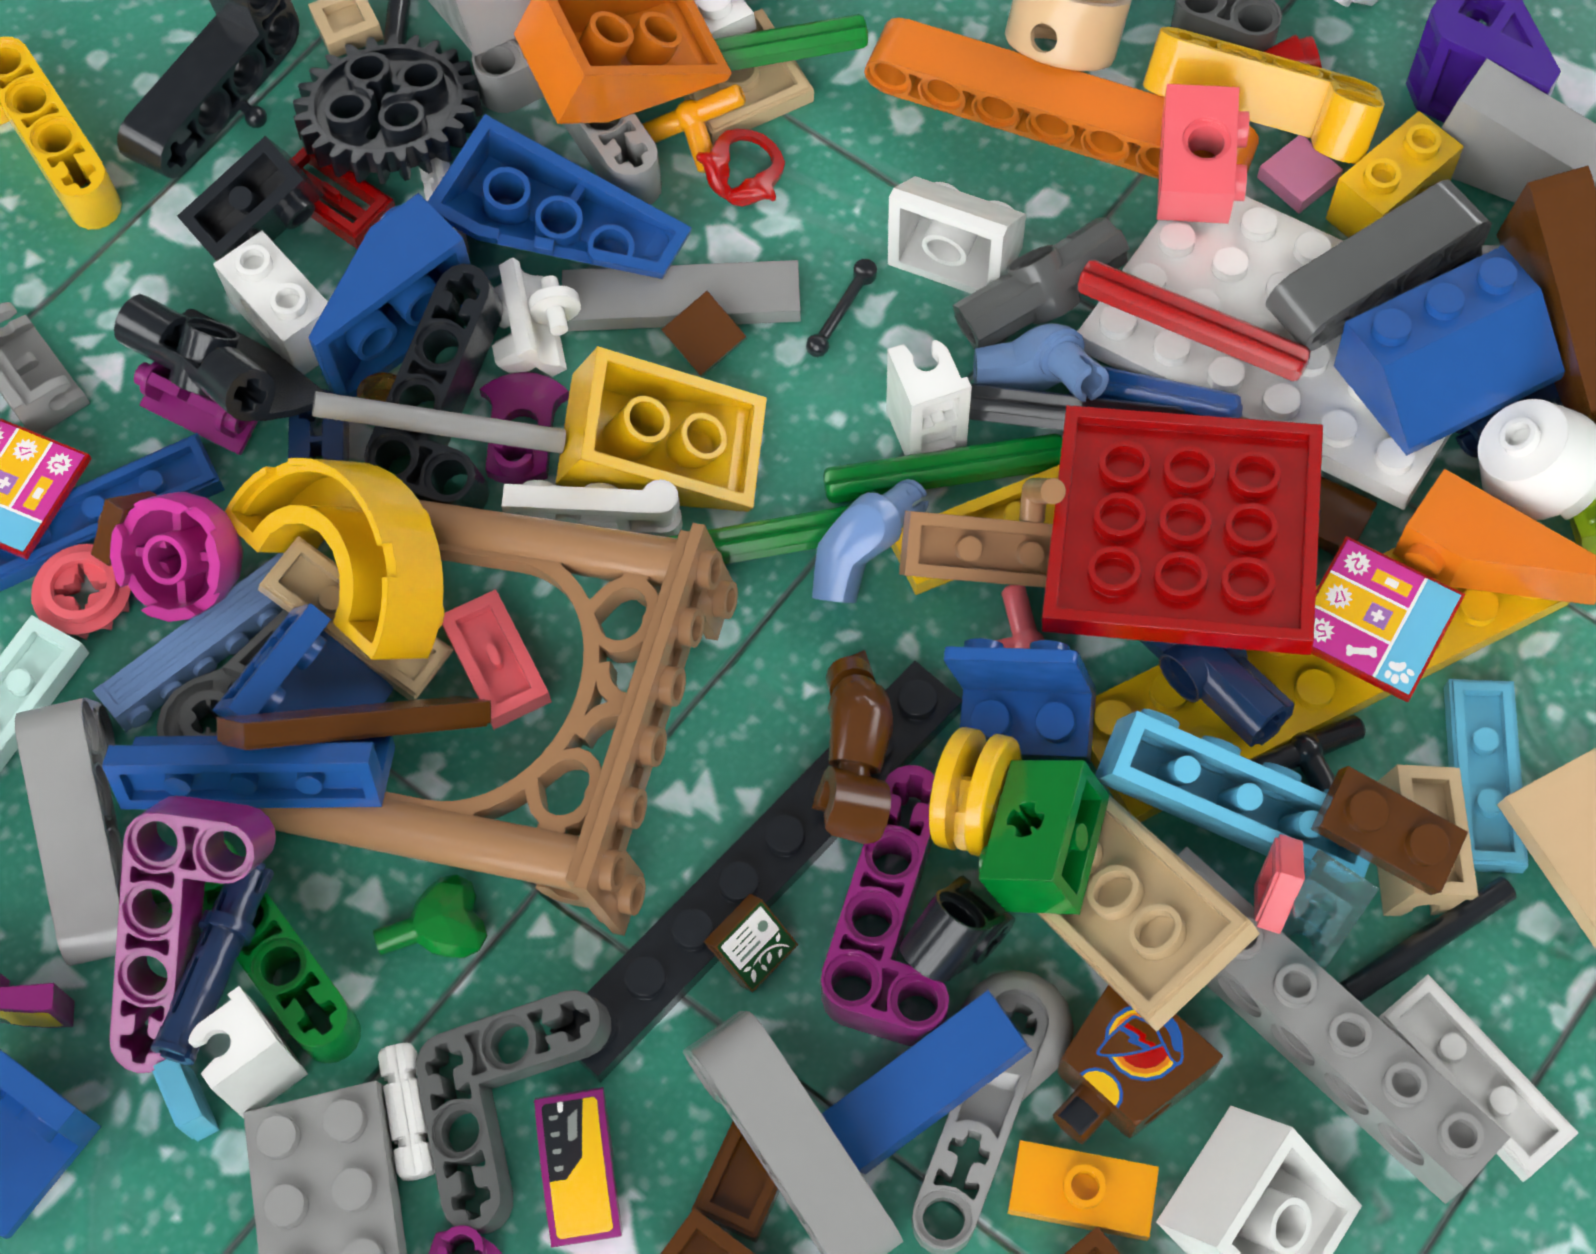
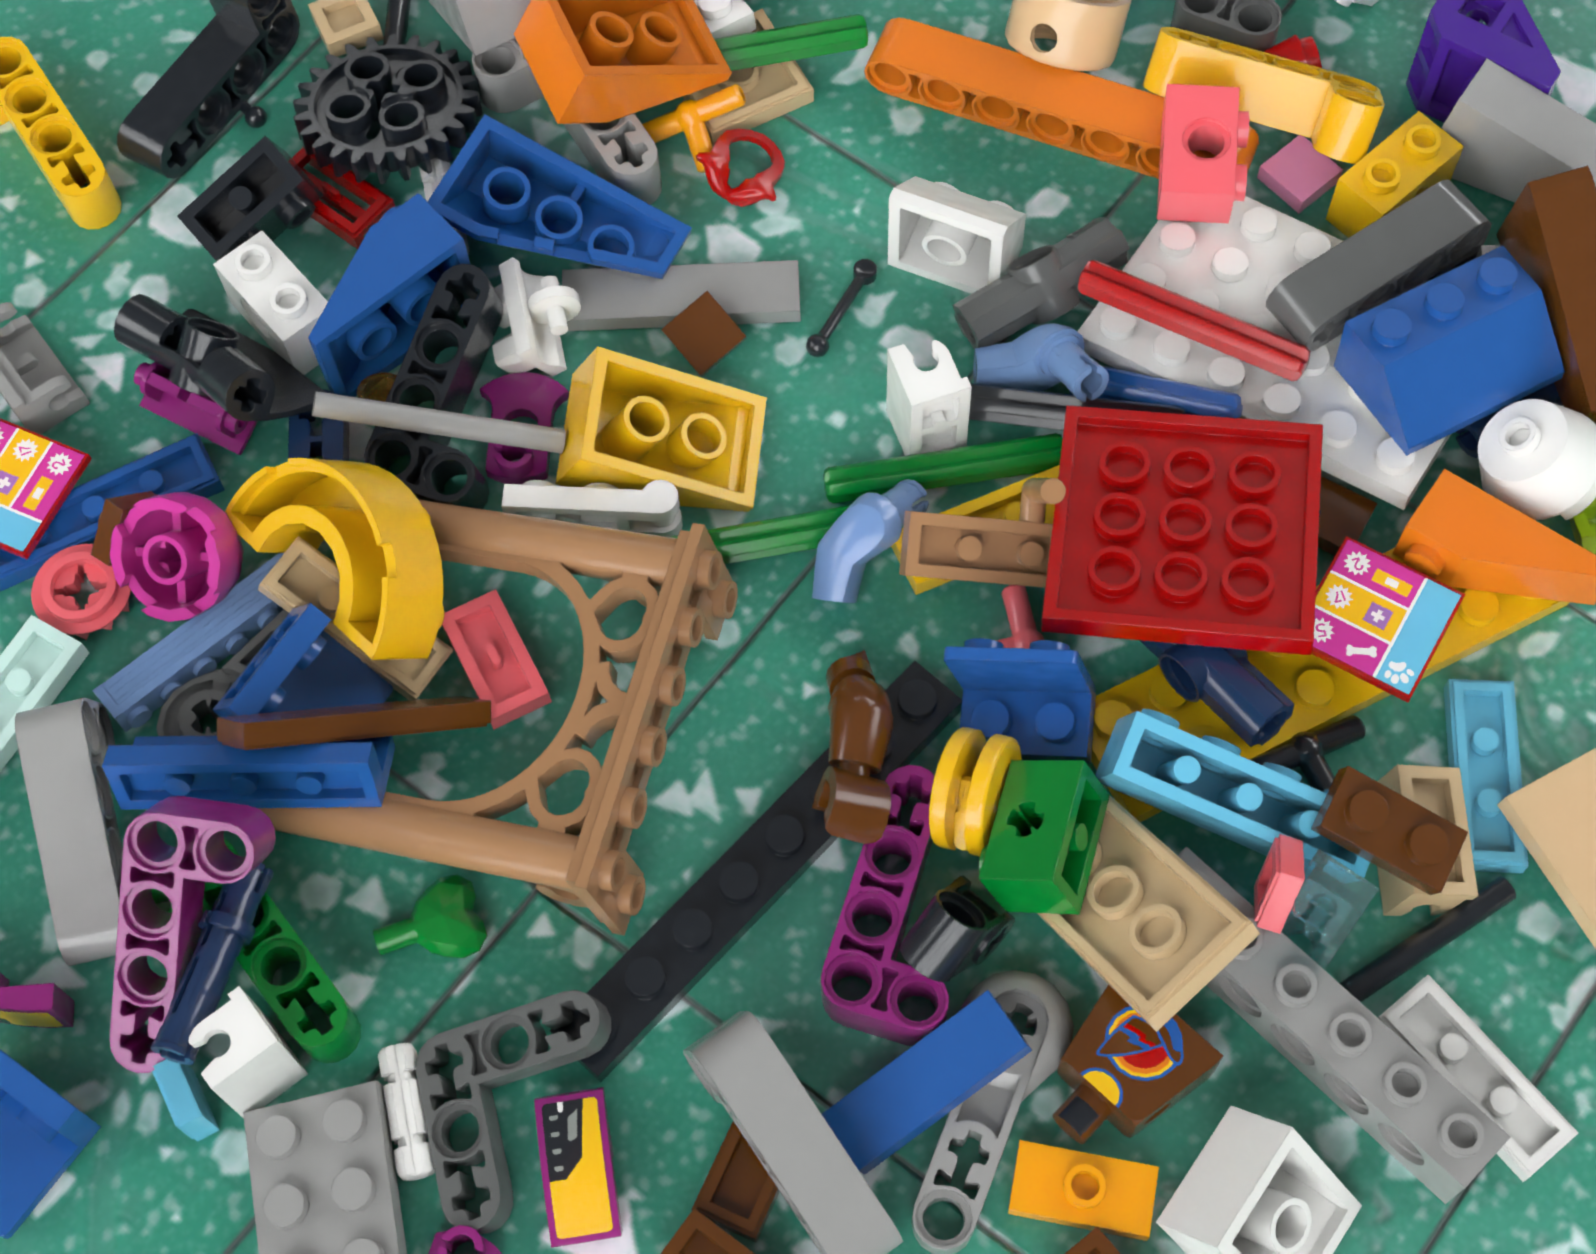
tile [703,894,798,993] -> none

